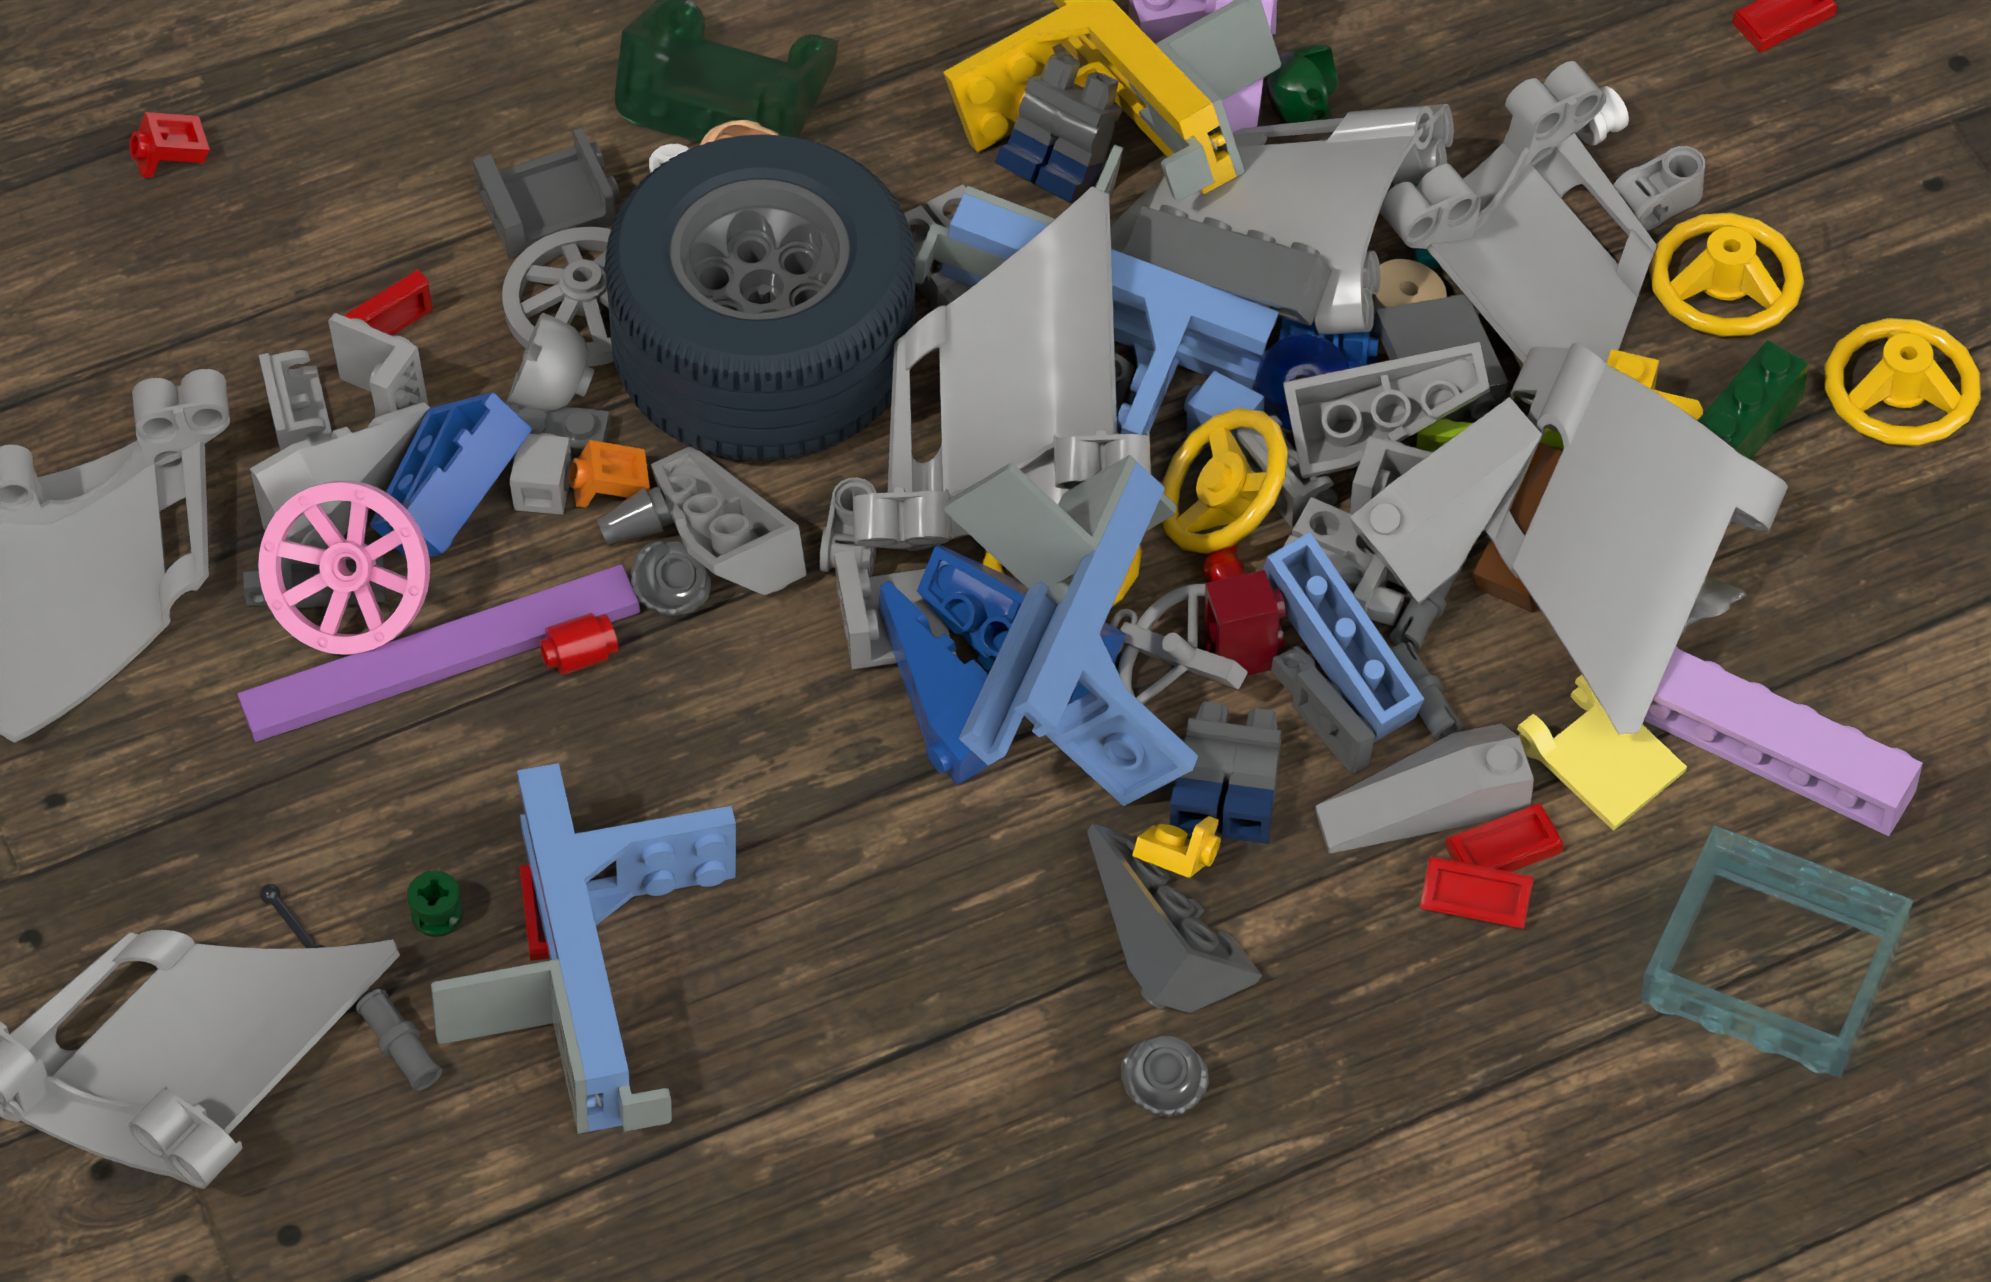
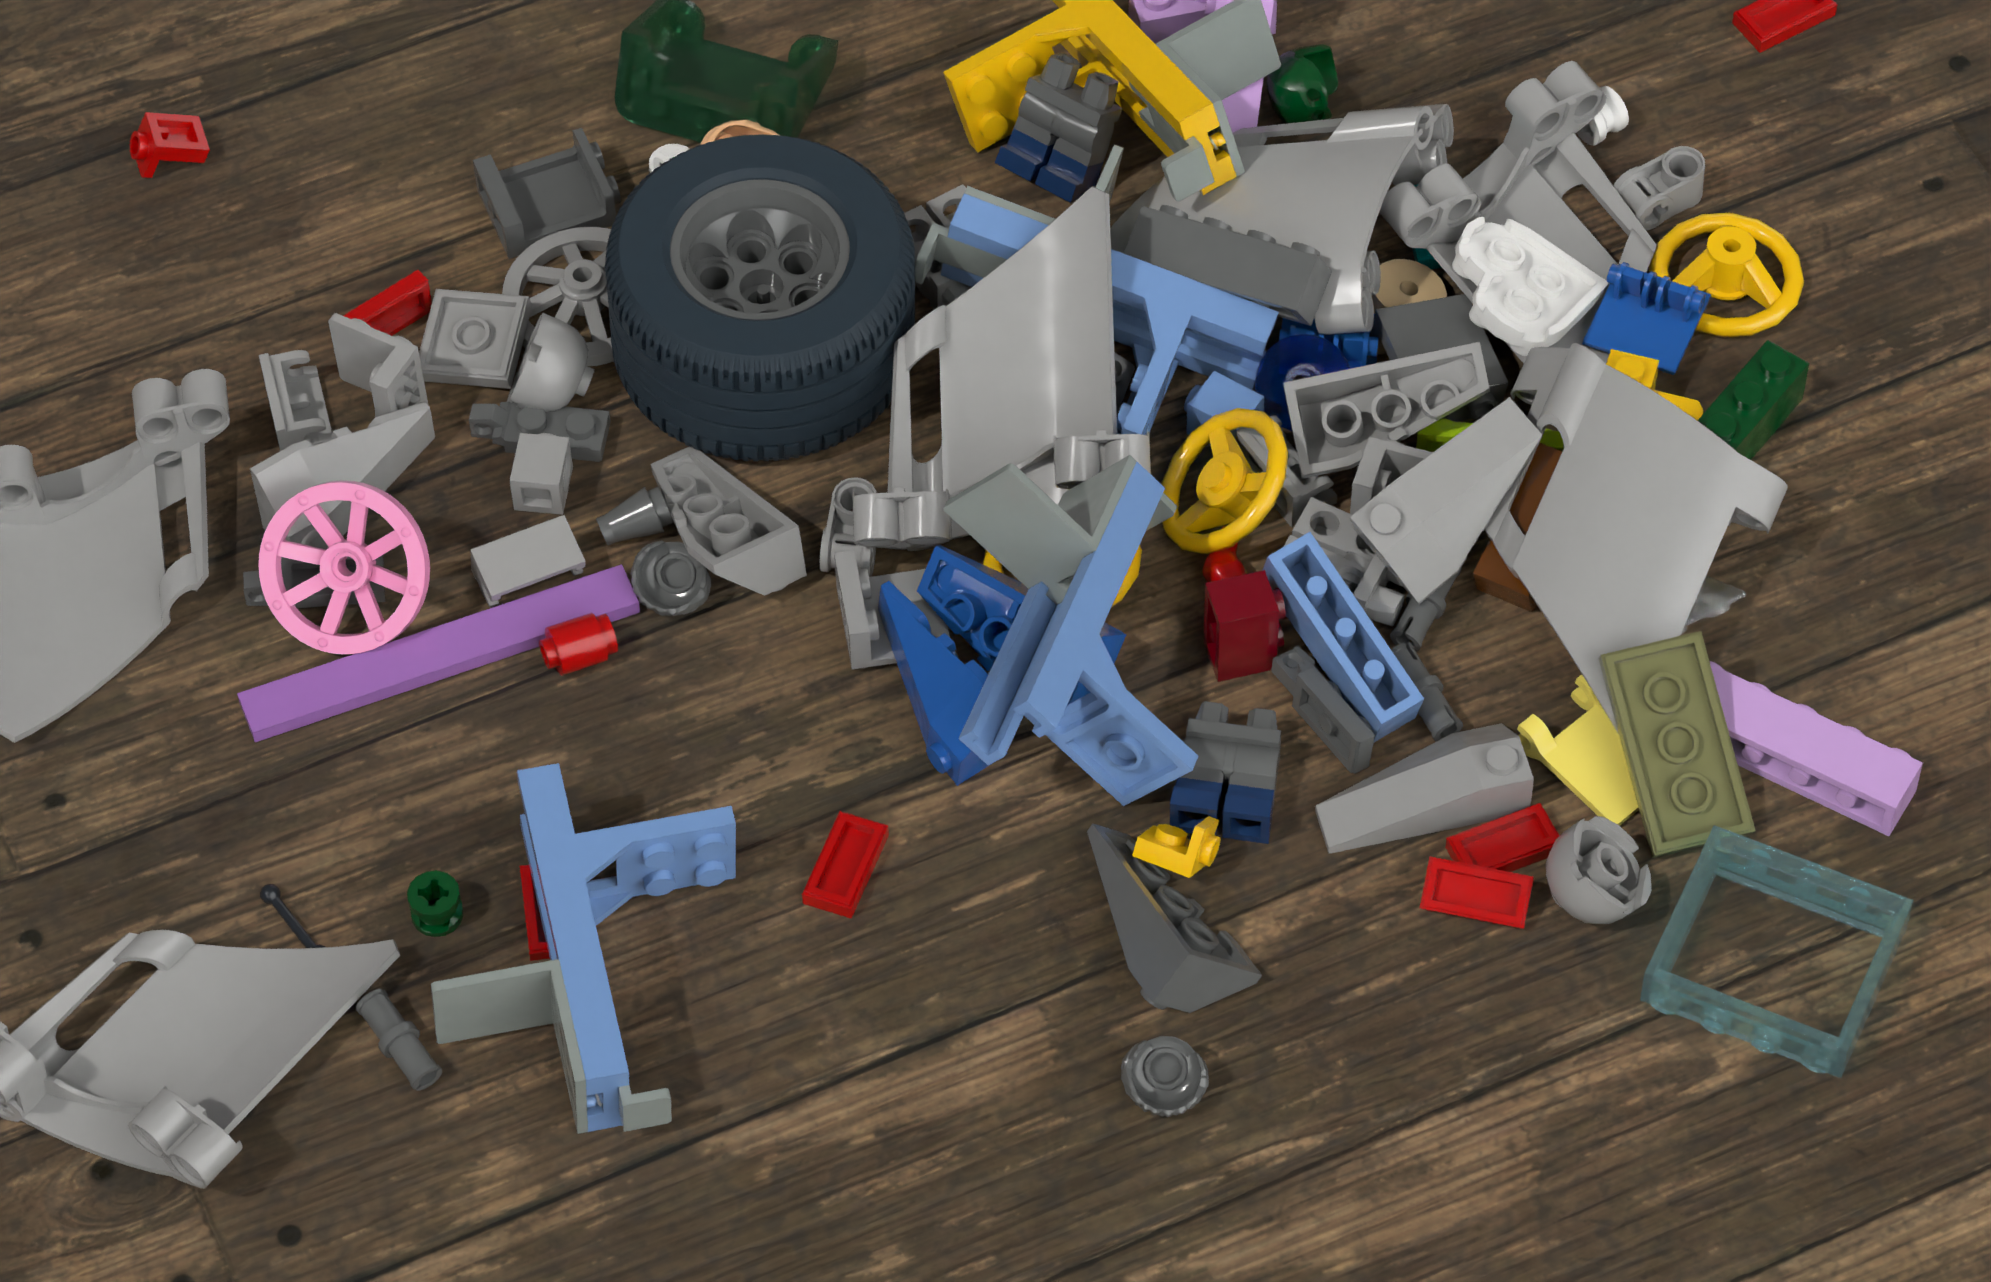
wedge [370,392,532,557] -> none
orange bracket [568,440,650,508] -> none
light grey piece [1110,584,1248,705] -> none
yellow piece [1825,318,1981,446] -> none
none -> light grey plate [419,289,532,389]
none -> light grey hinge [470,515,585,607]
none -> red tile [802,811,889,919]
none -> white plate [1452,217,1609,356]
none -> light grey cylinder [1546,816,1652,924]
none -> blue hinge [1582,262,1711,375]
none -> olive tile [1599,631,1756,858]

